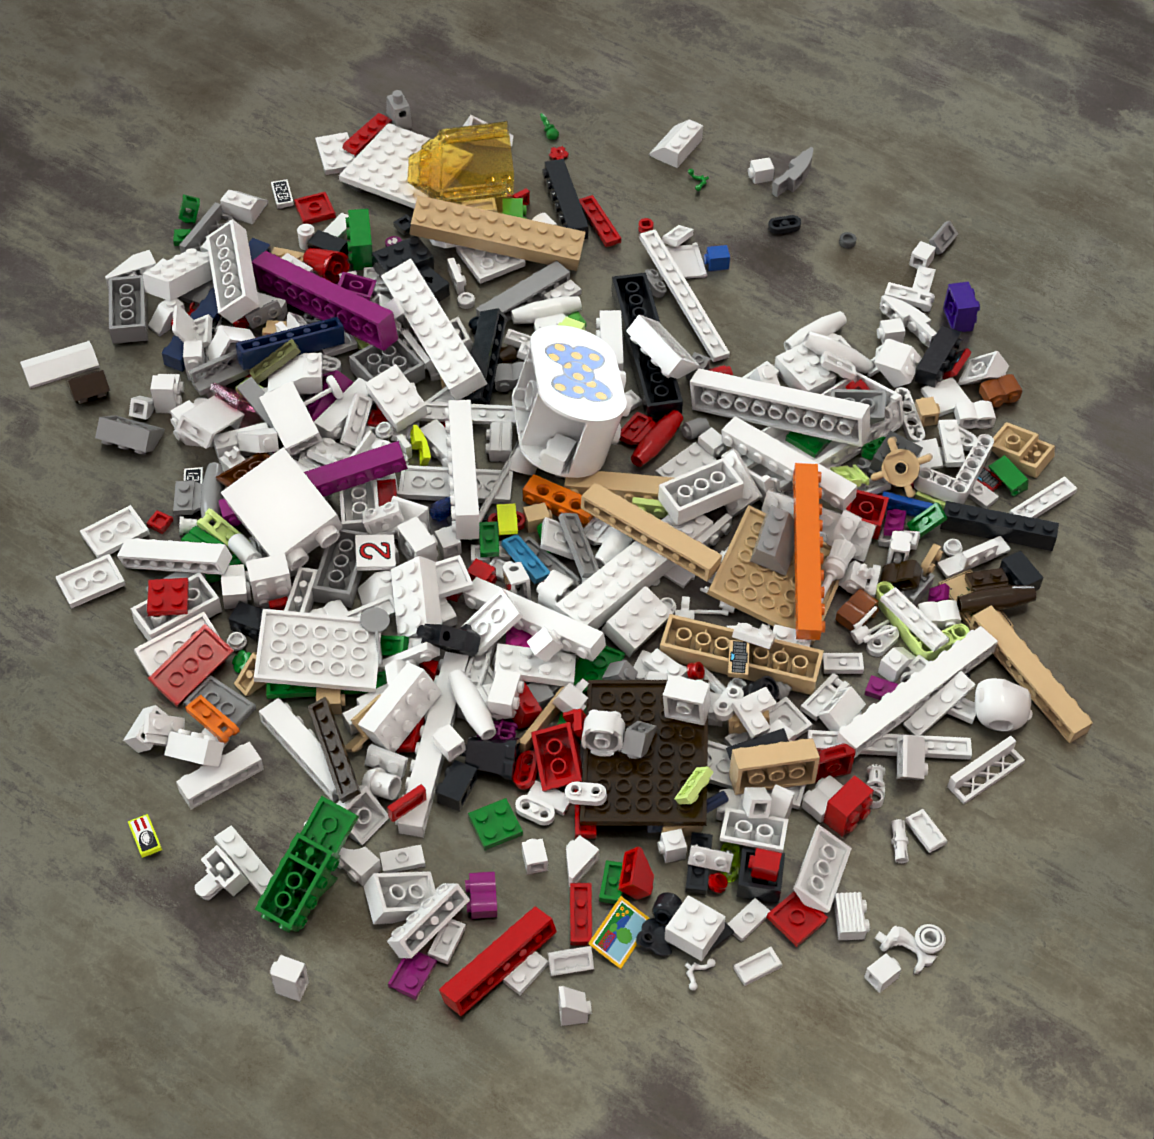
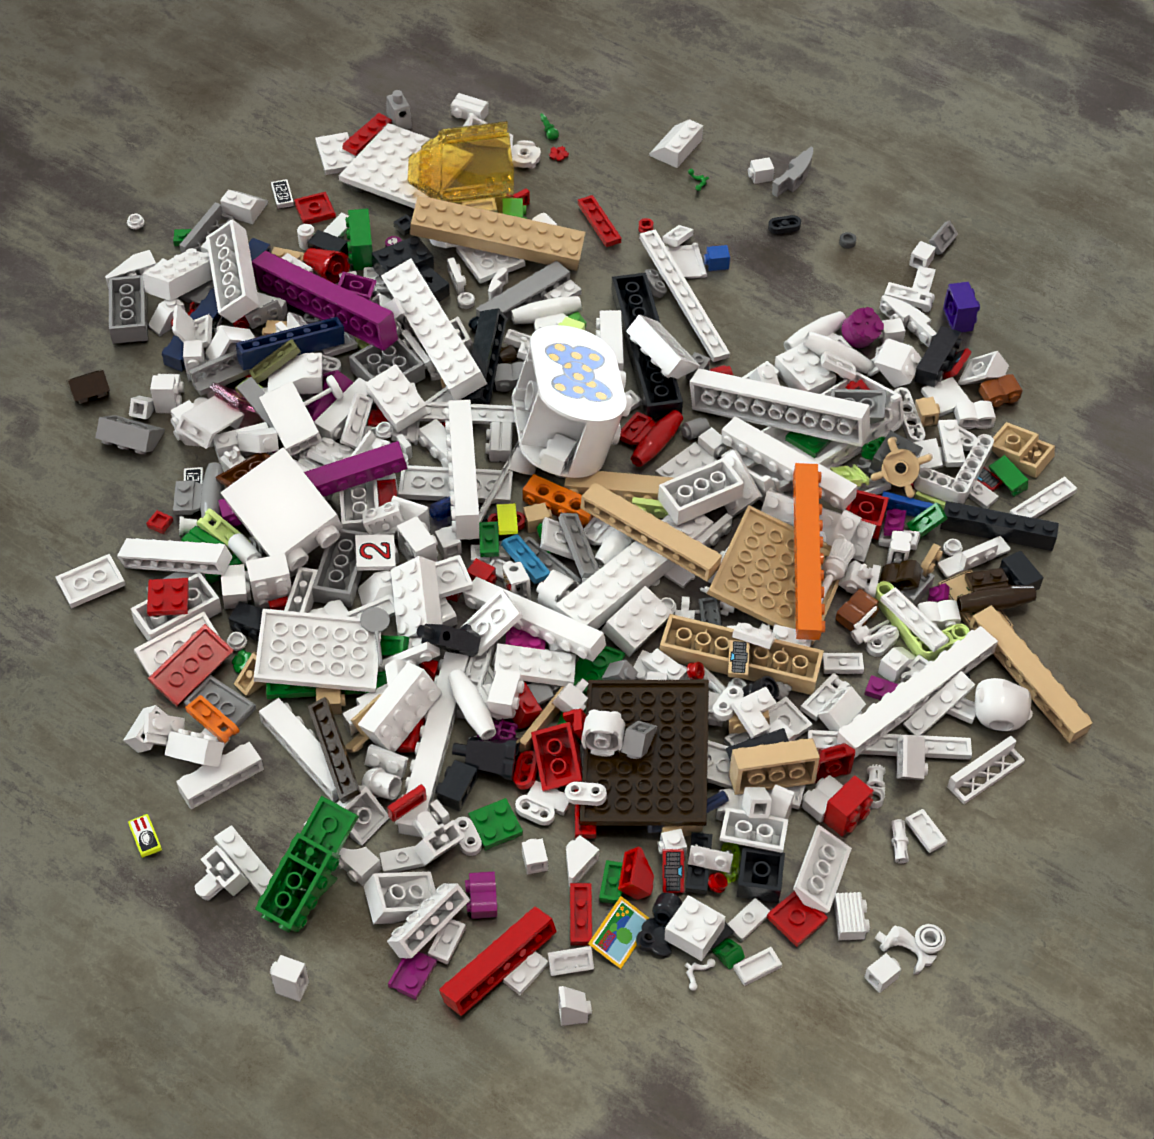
white slope [20,341,99,389] -> none
white plate [80,505,150,558] -> none
green brick [178,194,200,223] -> none
neon yellow slope [410,425,431,466] -> none
white brick [433,724,466,762] -> none
white brick [527,626,563,662] -> none
black brick [542,159,589,239] -> none
white brick [663,675,711,726] -> none
yellowish green plate [674,766,713,804] -> none
red brick [748,848,782,882] -> none
light grey slope [750,505,794,576] -> none
none -> white plate [127,214,144,229]
none -> white brick [413,811,466,865]
none -> white plate [430,799,450,825]
none -> white brick [451,93,489,121]
none -> white plate [454,817,482,856]
none -> white slope [488,267,508,300]
none -> white plate [508,140,541,169]
none -> tile [662,849,684,893]
none -> dark grey plate [699,597,722,626]
none -> green slope [712,938,745,969]
none -> magenta piece [841,307,884,348]

